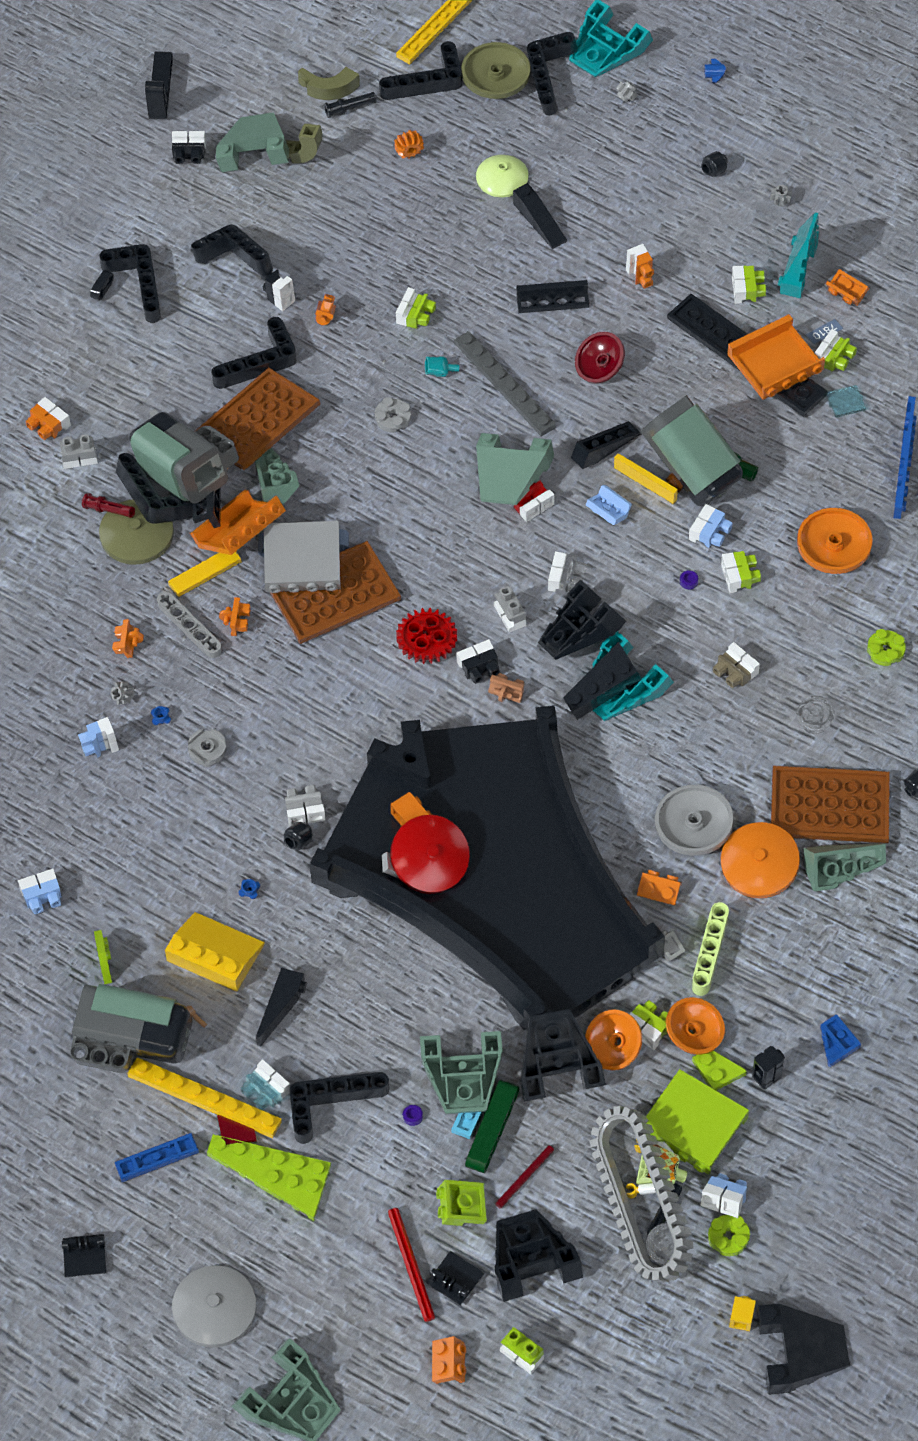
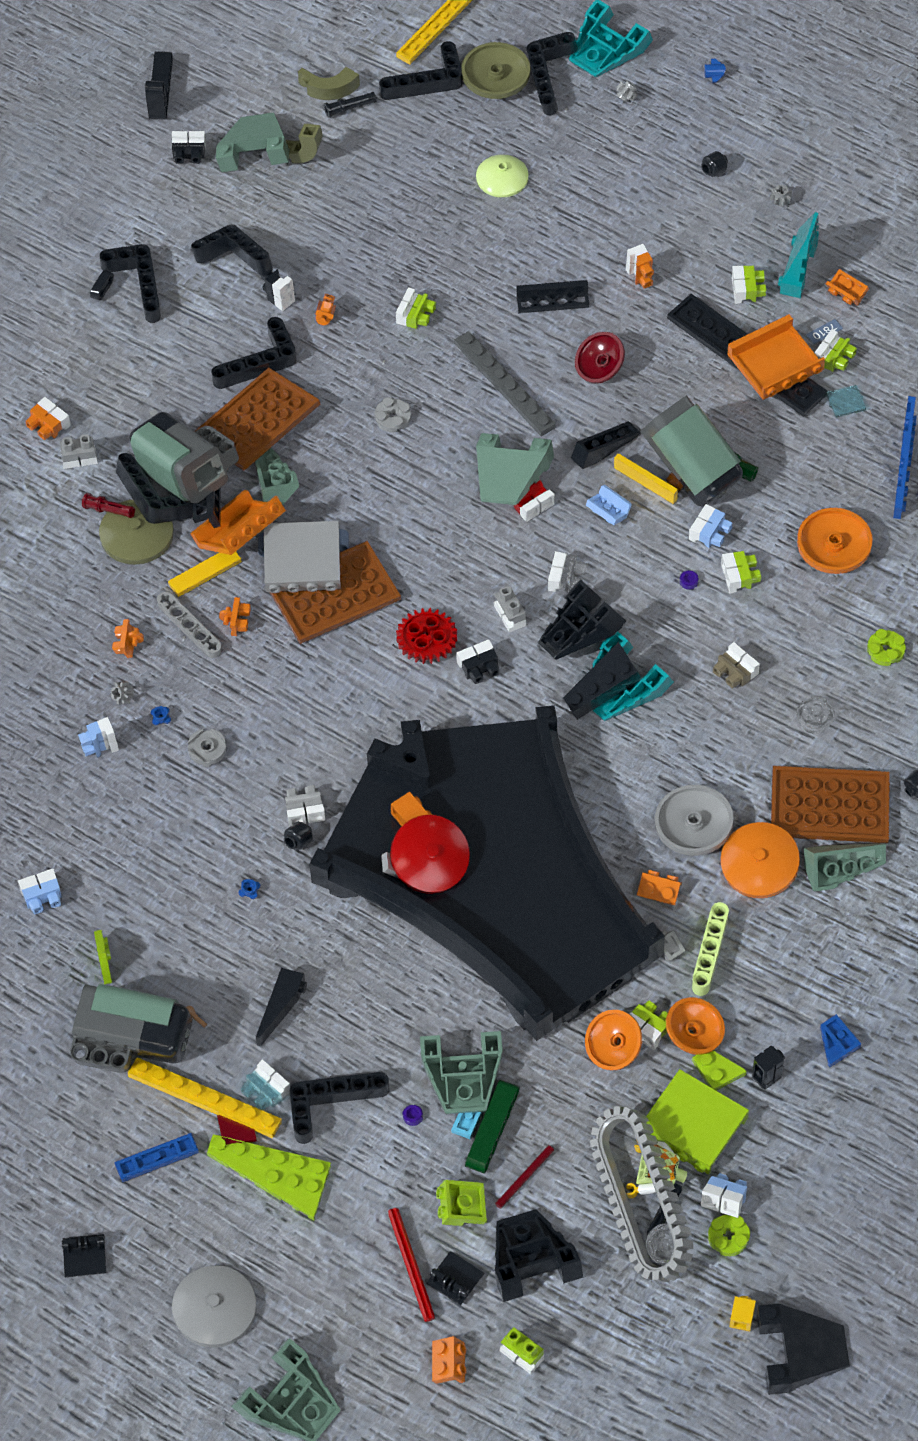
yellow slope [165,912,265,992] -> none
orange gear [394,130,424,159] -> none
teal piece [425,356,459,377] -> none
nougat hips [488,673,524,703] -> none
black slope [513,183,567,249] -> none
black wedge [520,1009,606,1102] -> none

